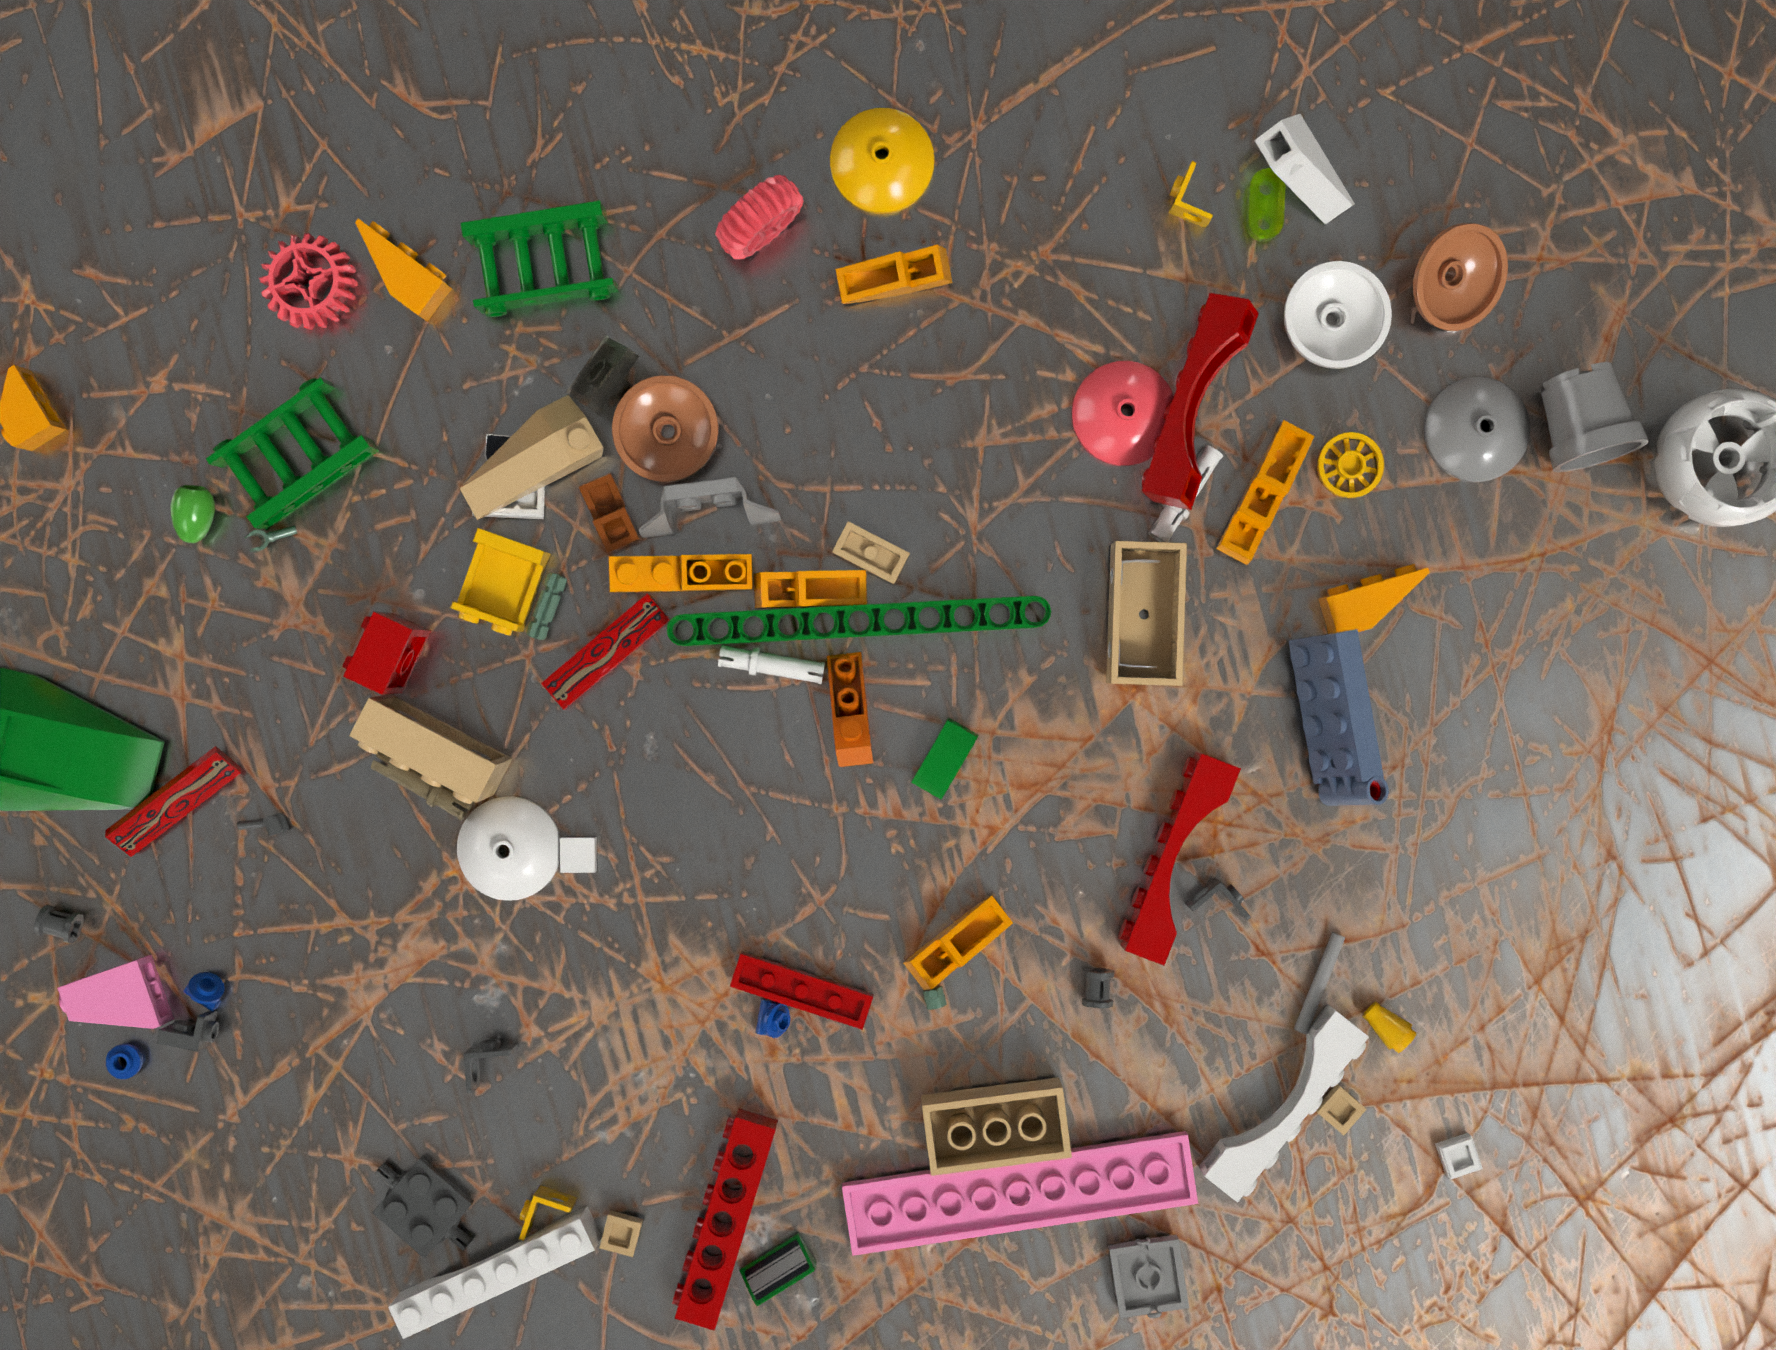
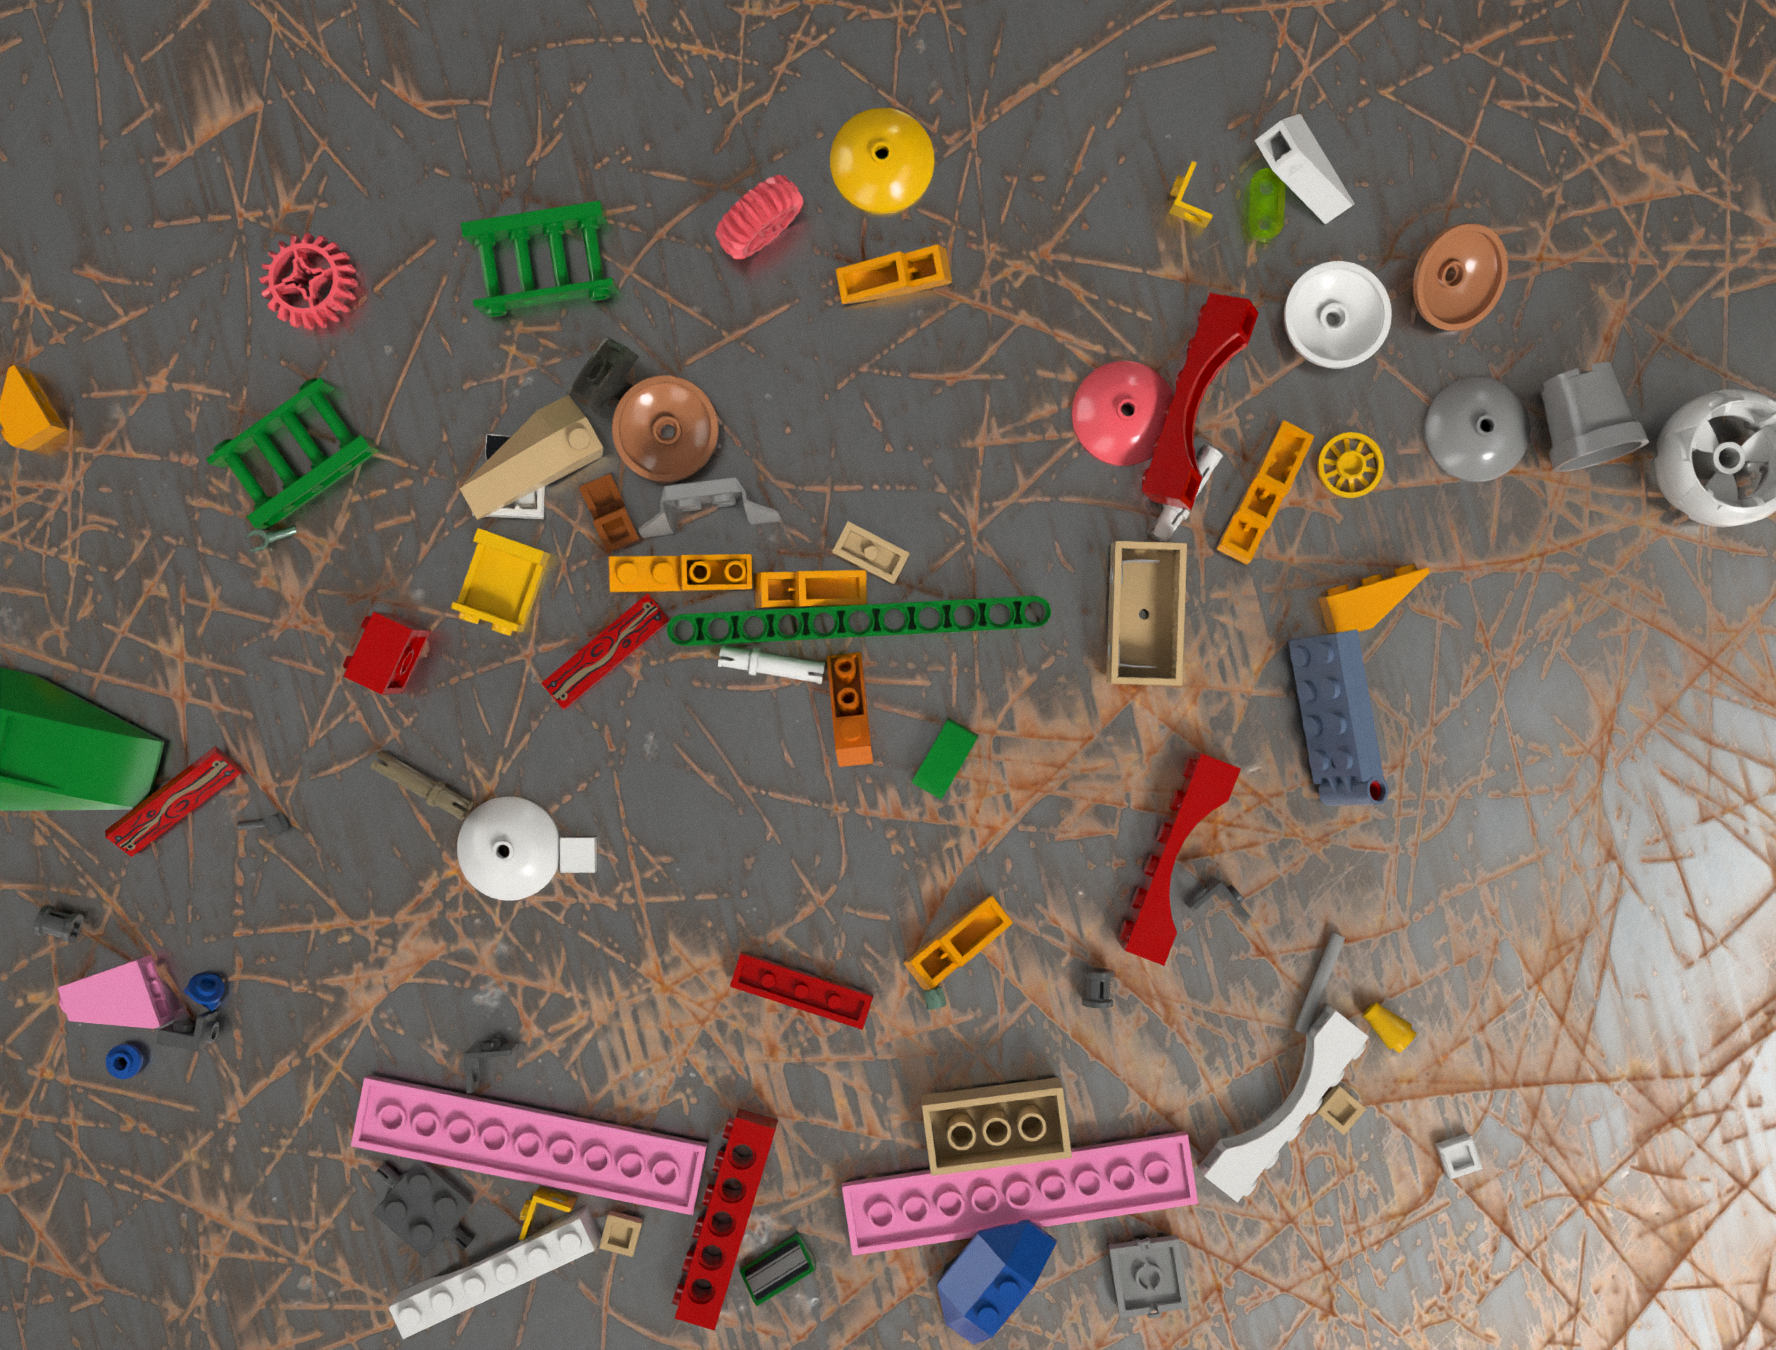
bright green animal [170,485,215,543] -> none
tan piece [349,694,513,804] -> none
light orange slope [355,218,452,322] -> none
sand green axle [526,572,567,640] -> none
blue plate [755,998,790,1038] -> none
none -> bright pink plate [351,1075,708,1215]
none -> blue wedge [937,1219,1057,1345]

